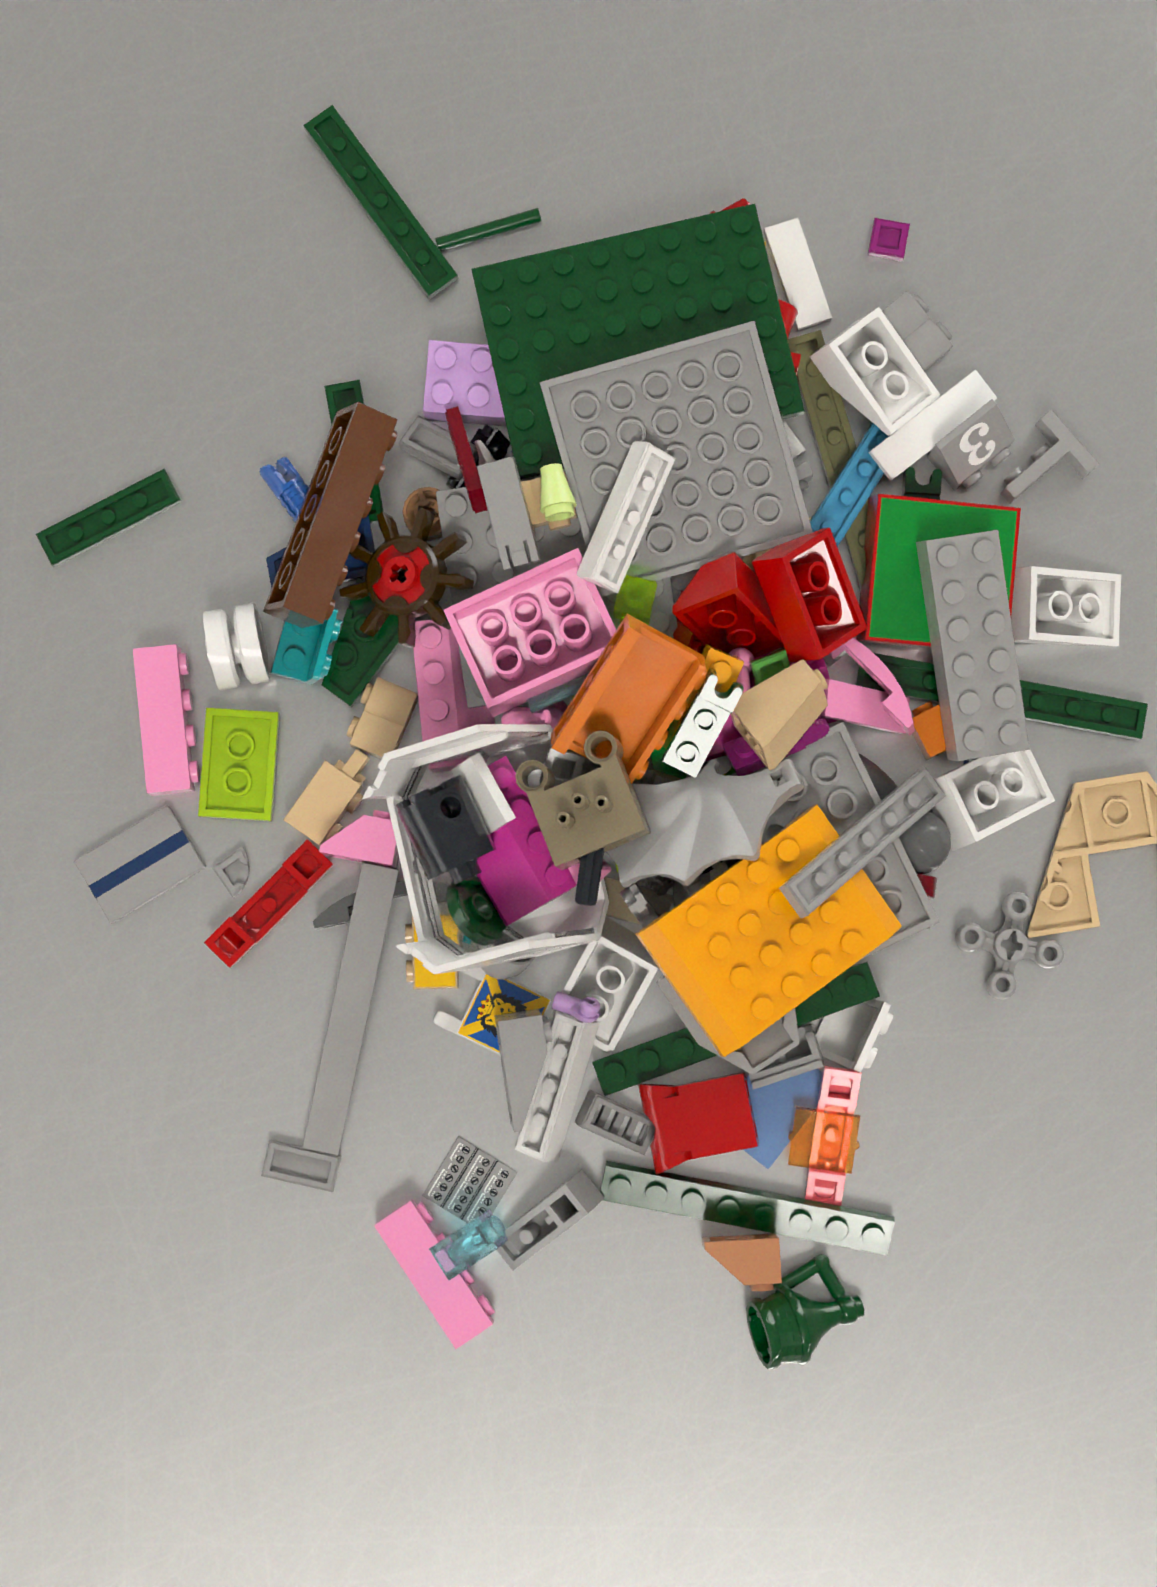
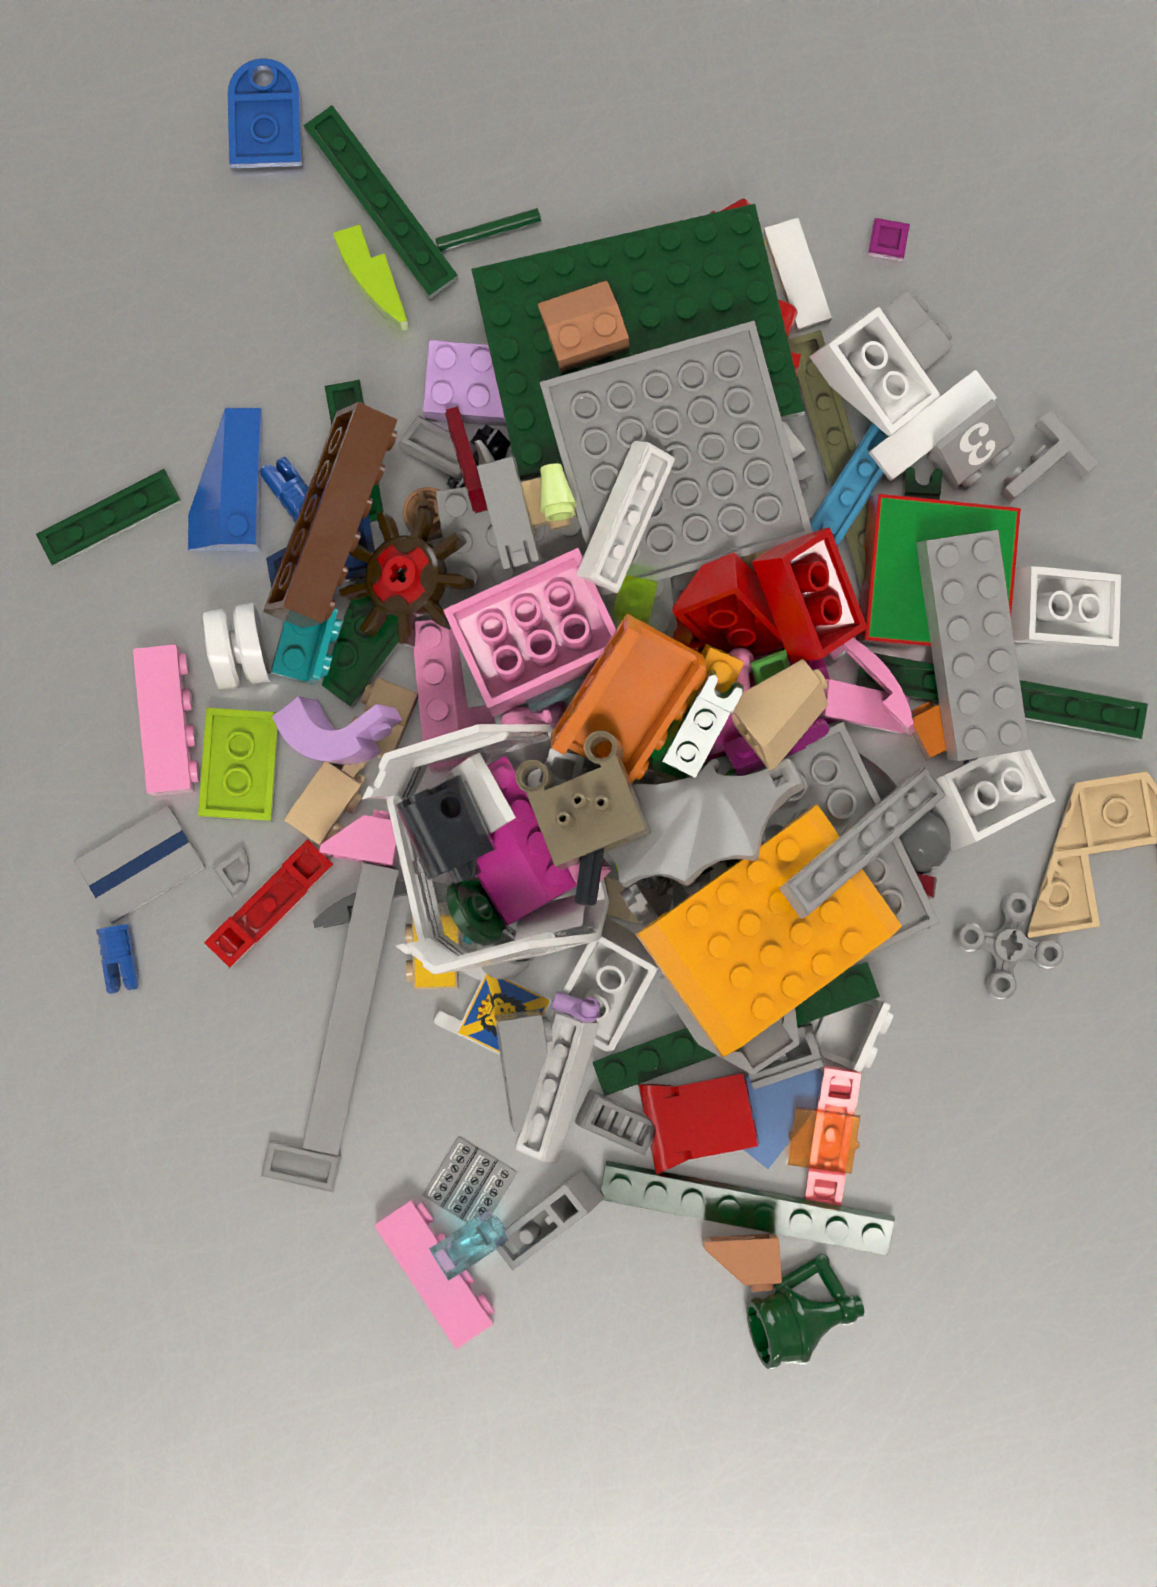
none -> blue hinge [96,924,139,994]
none -> blue wedge [188,408,262,551]
none -> blue plate [228,58,302,168]
none -> lavender arch [272,696,402,765]
none -> lime slope [333,224,409,331]
none -> white sticker [515,895,585,941]
none -> nougat slope [538,281,630,373]

